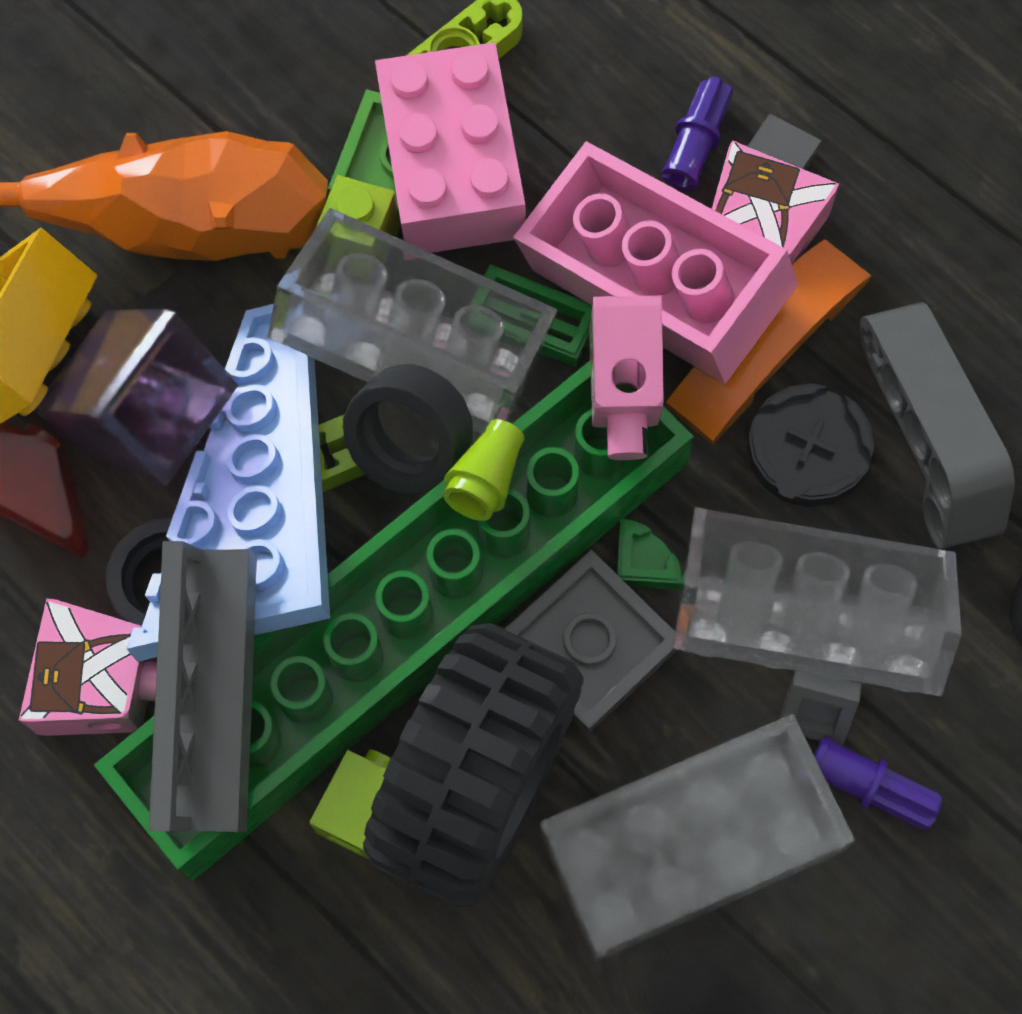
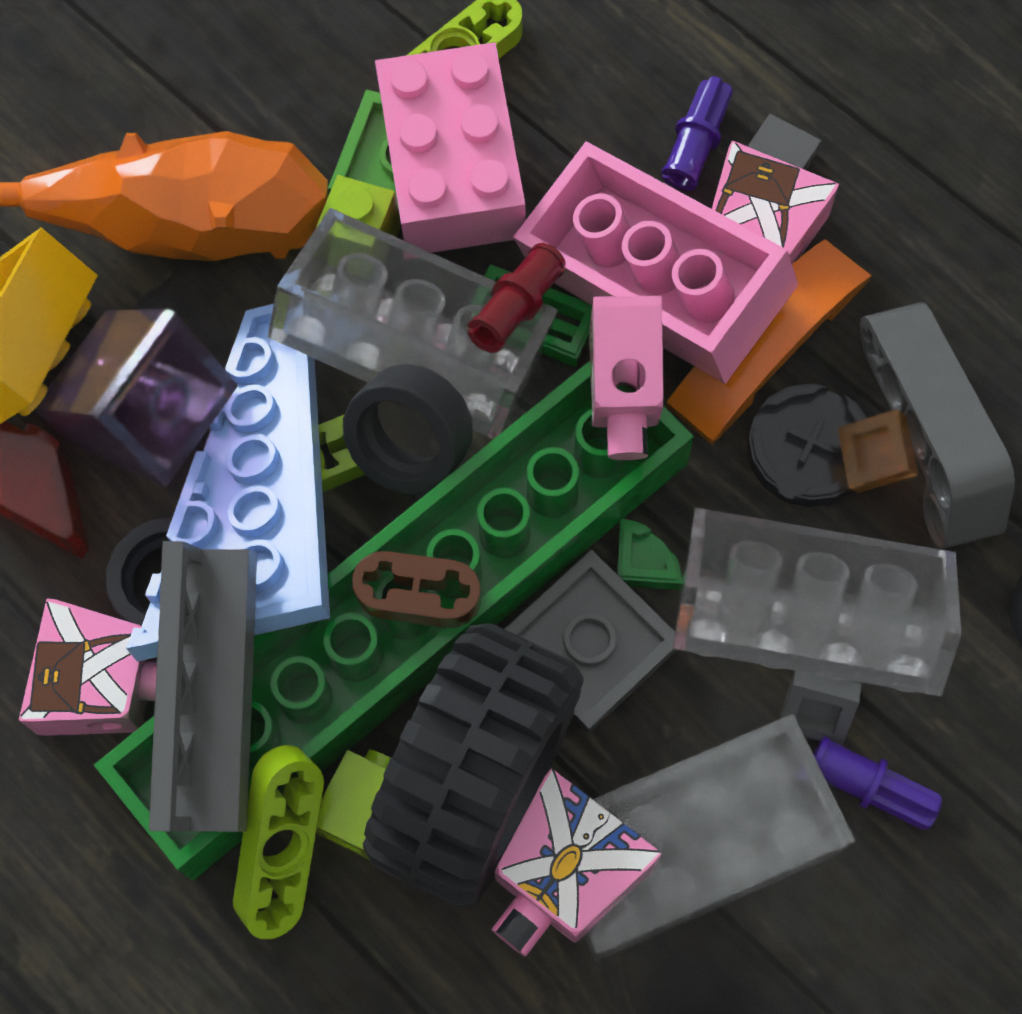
lime cone [443,419,525,521] -> none
none -> lime beam [233,745,324,939]
none -> reddish brown beam [352,551,481,628]
none -> dark red pin [467,243,566,353]
none -> torso [491,768,662,957]
none -> clear orange tile [837,409,918,492]

